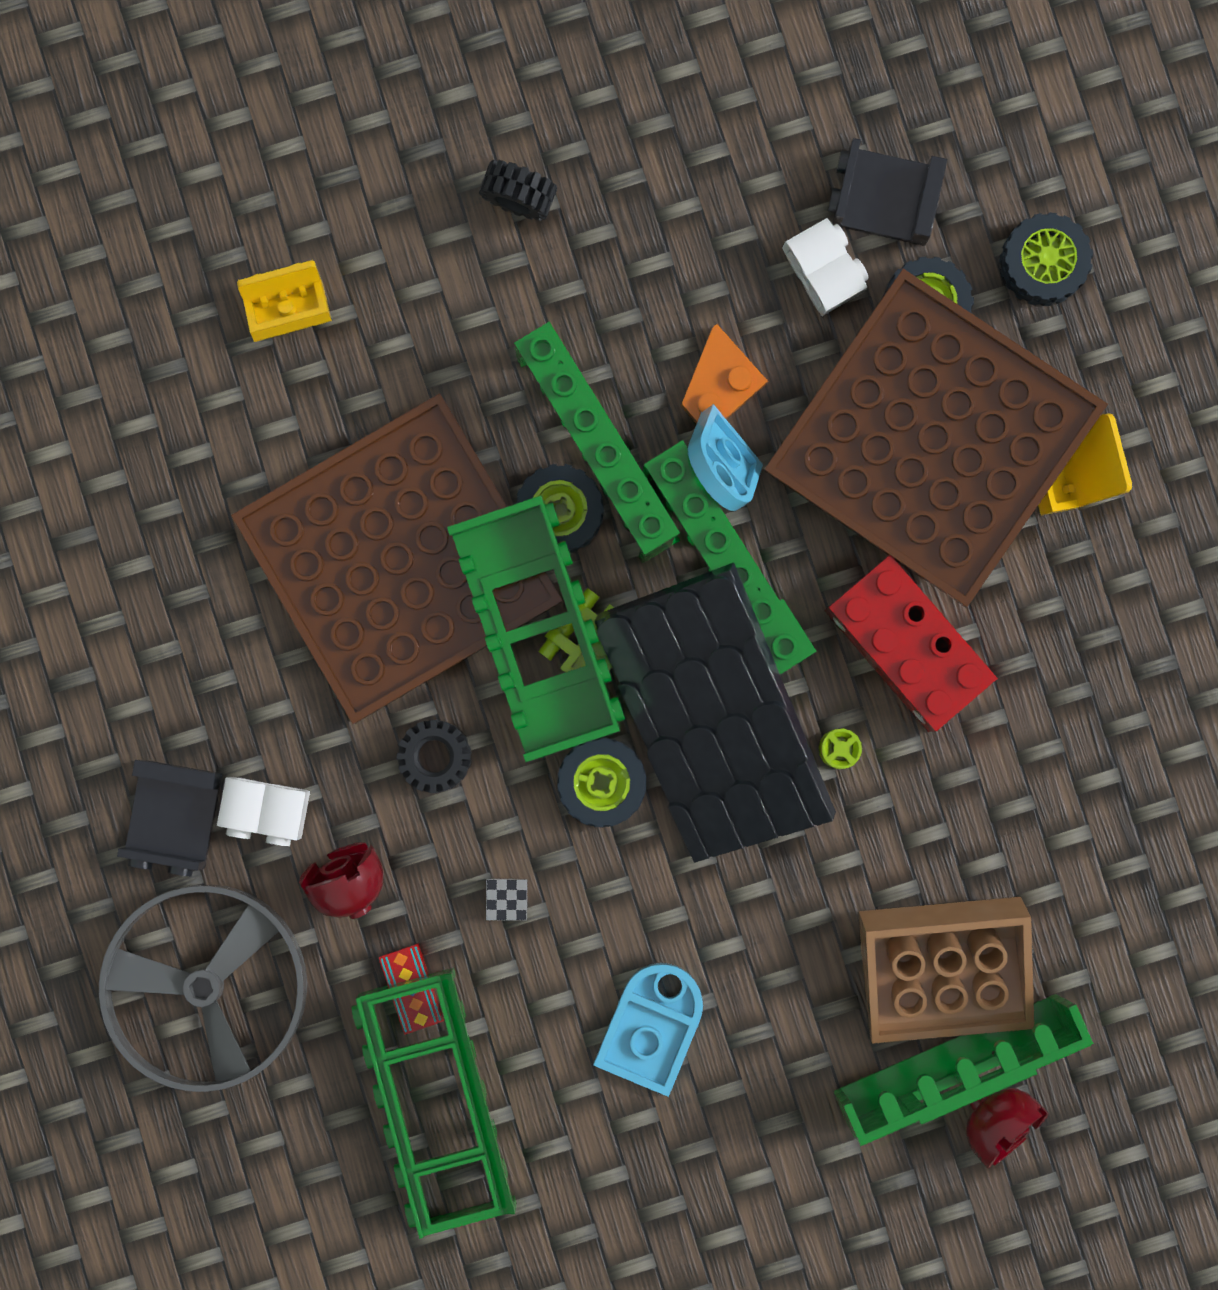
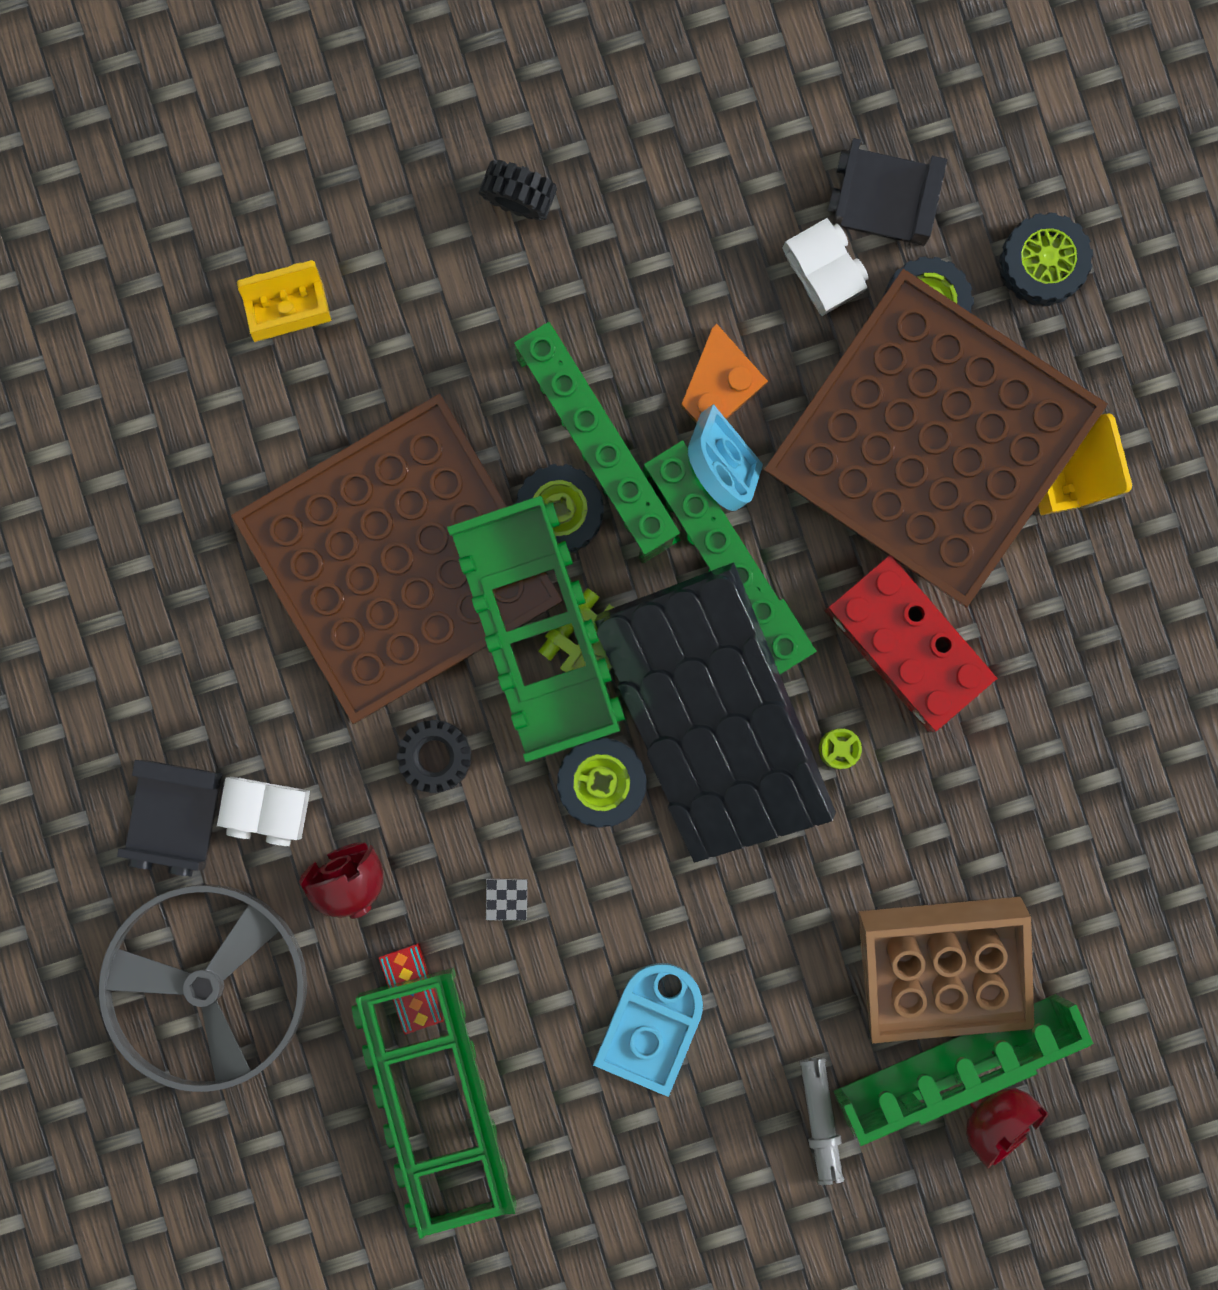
none -> light grey pin [799,1057,844,1185]

